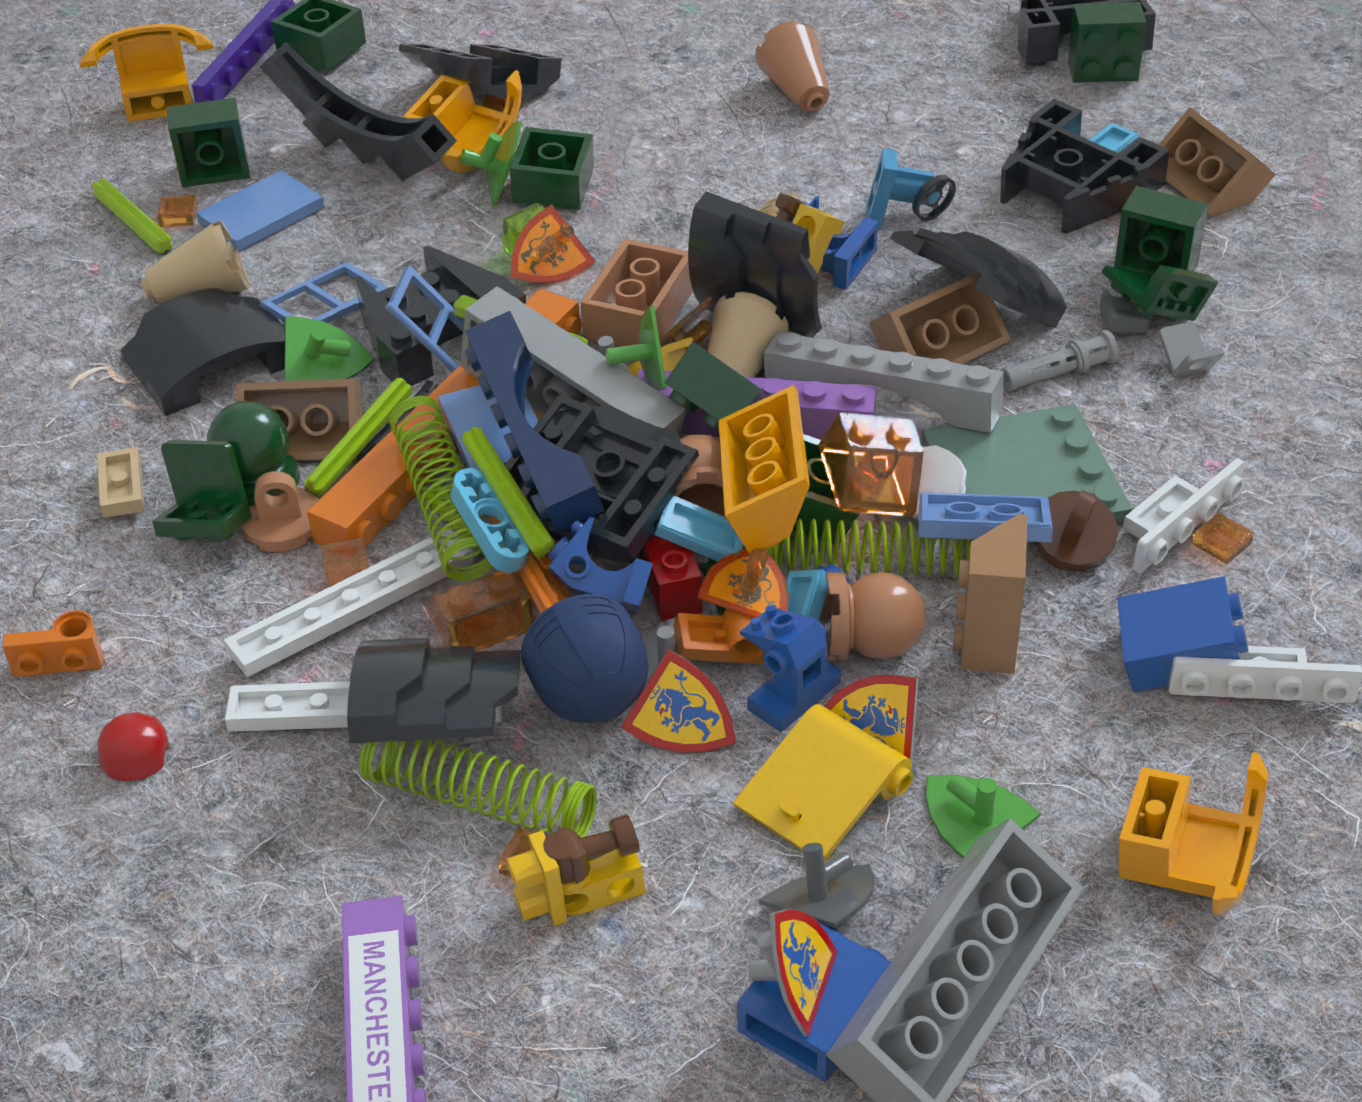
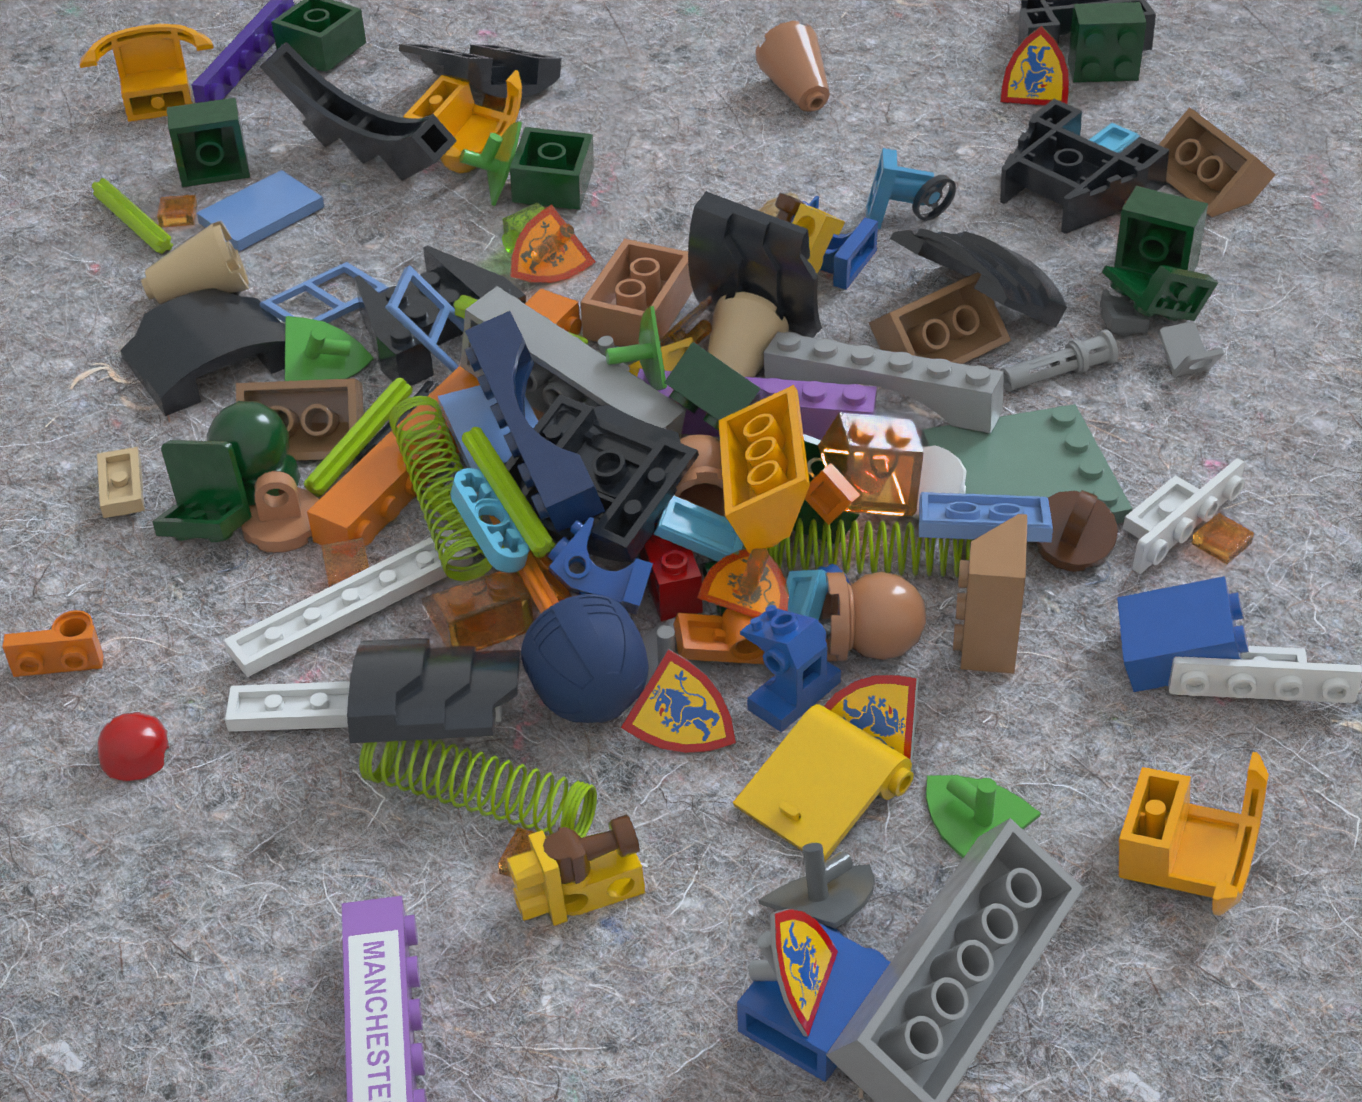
none -> orange plate [805,463,860,525]
none -> shield [1000,26,1069,105]

